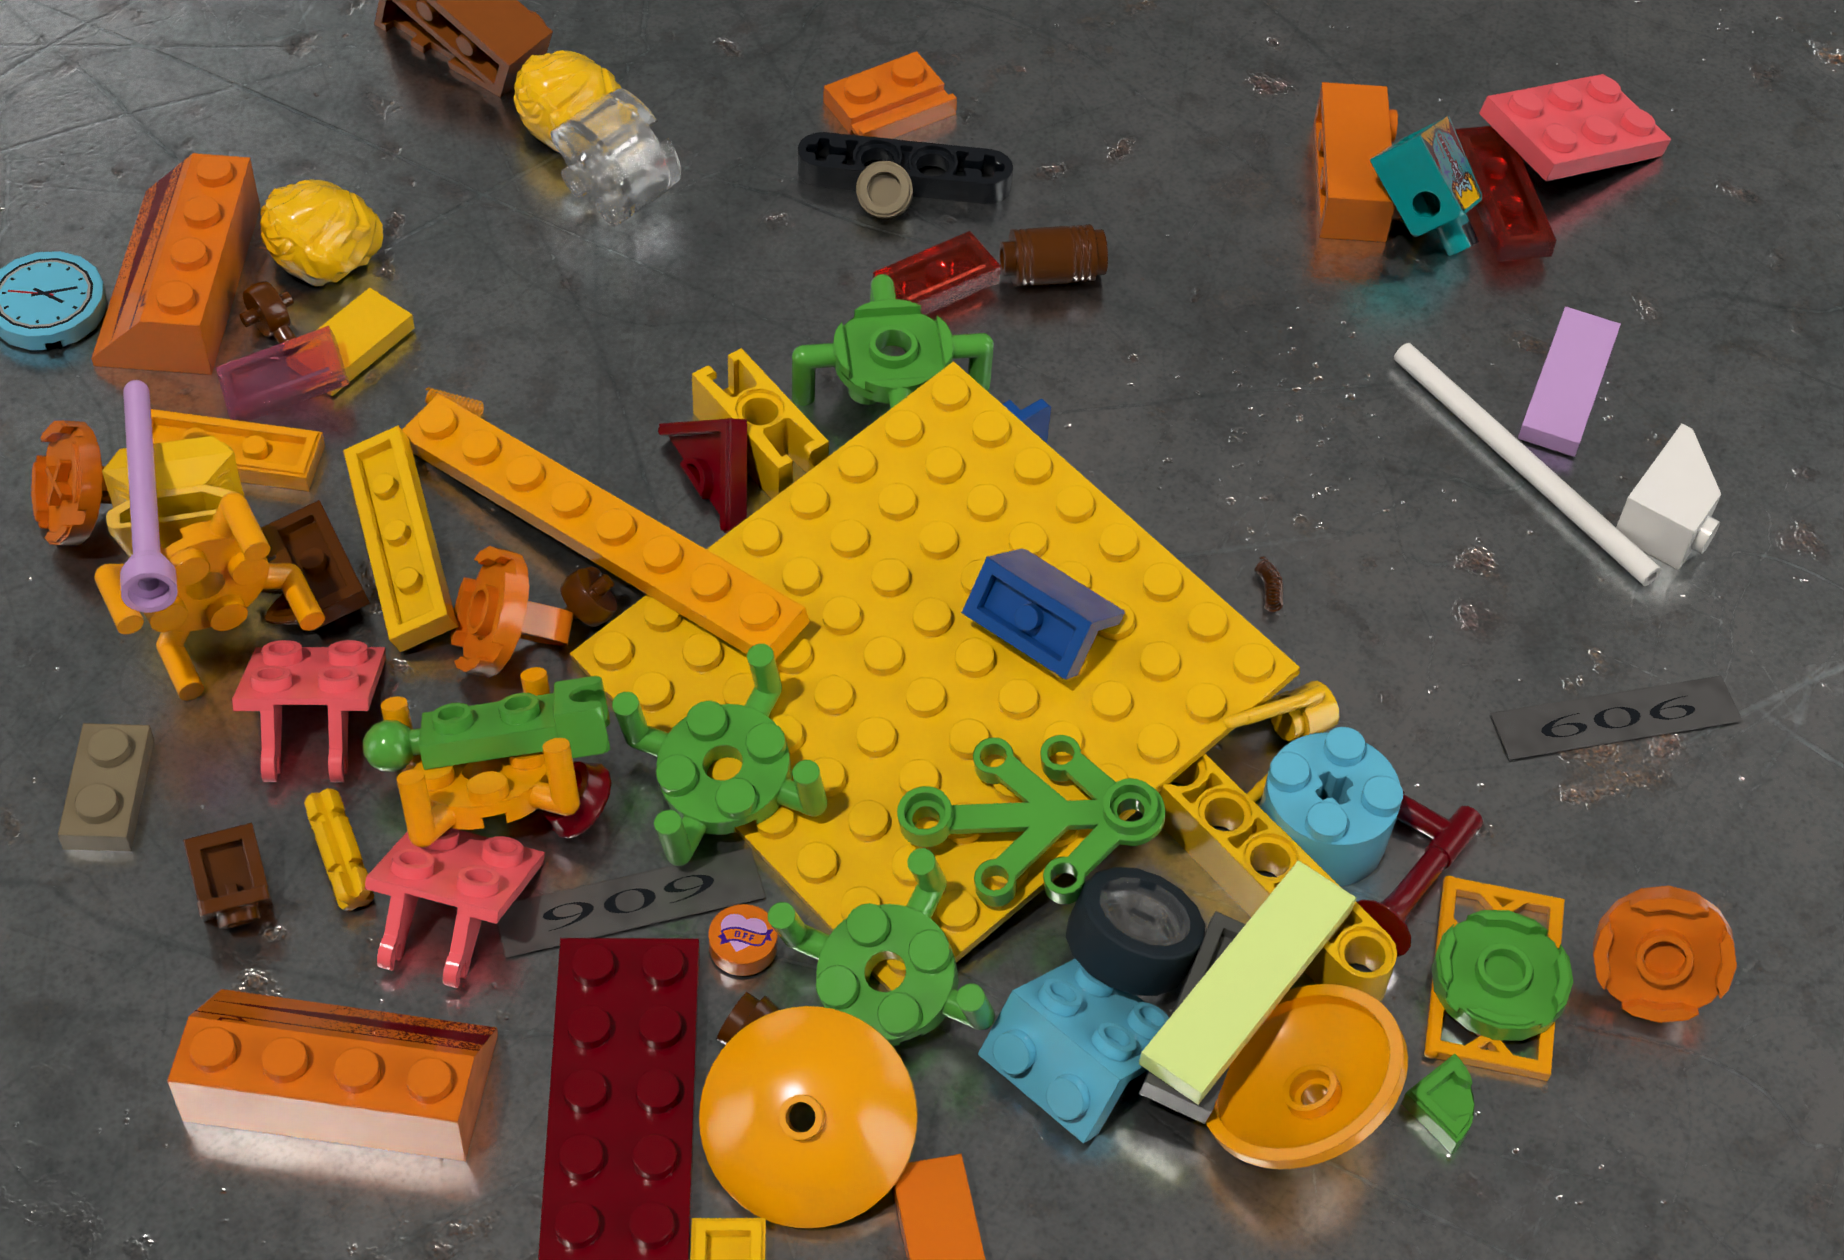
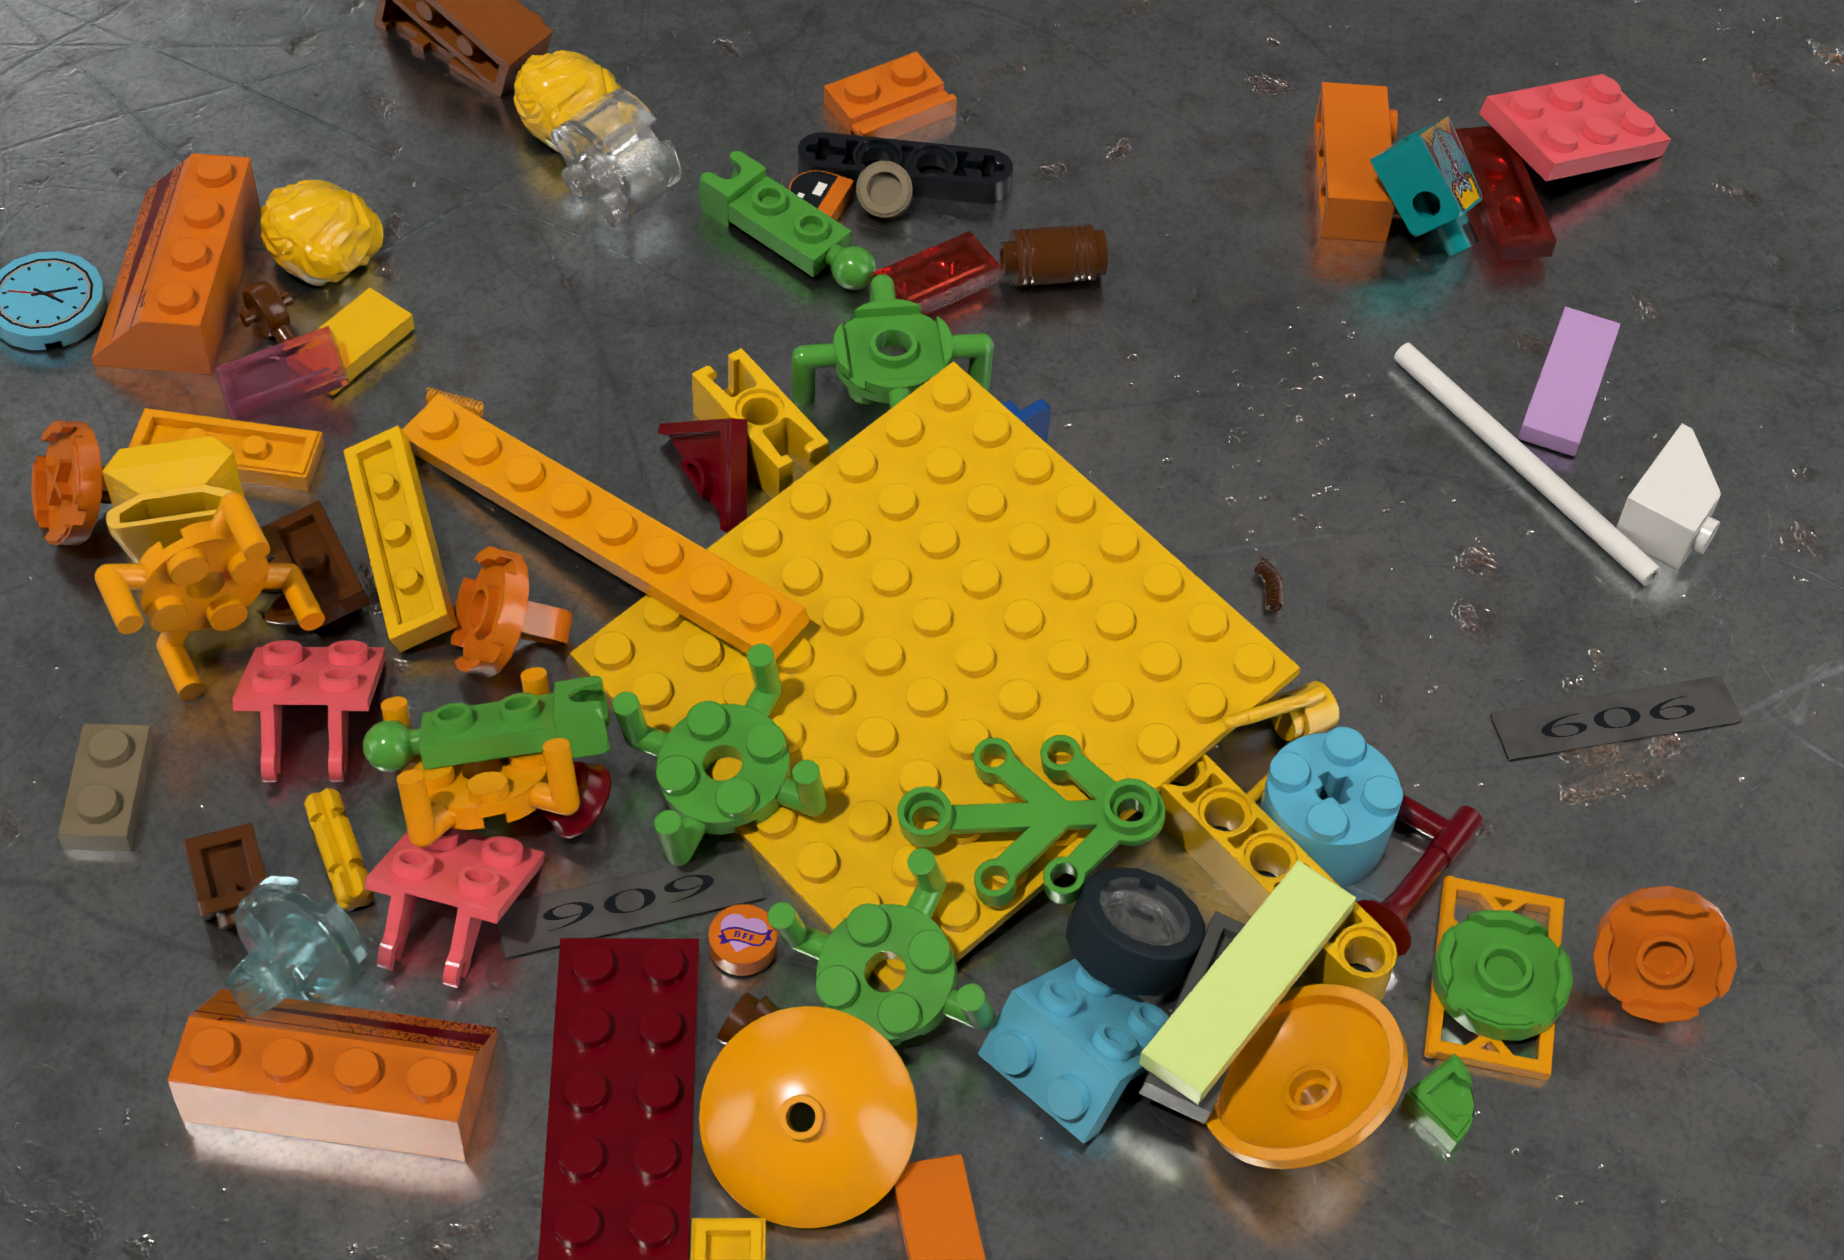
lavender piece [120,380,178,613] -> none
reddish brown piece [560,566,617,627] -> none
blue panel [961,549,1125,680] -> none
none -> clear light blue tile [224,876,367,1016]
none -> bright green plate [698,151,877,291]
none -> tile [789,170,854,221]

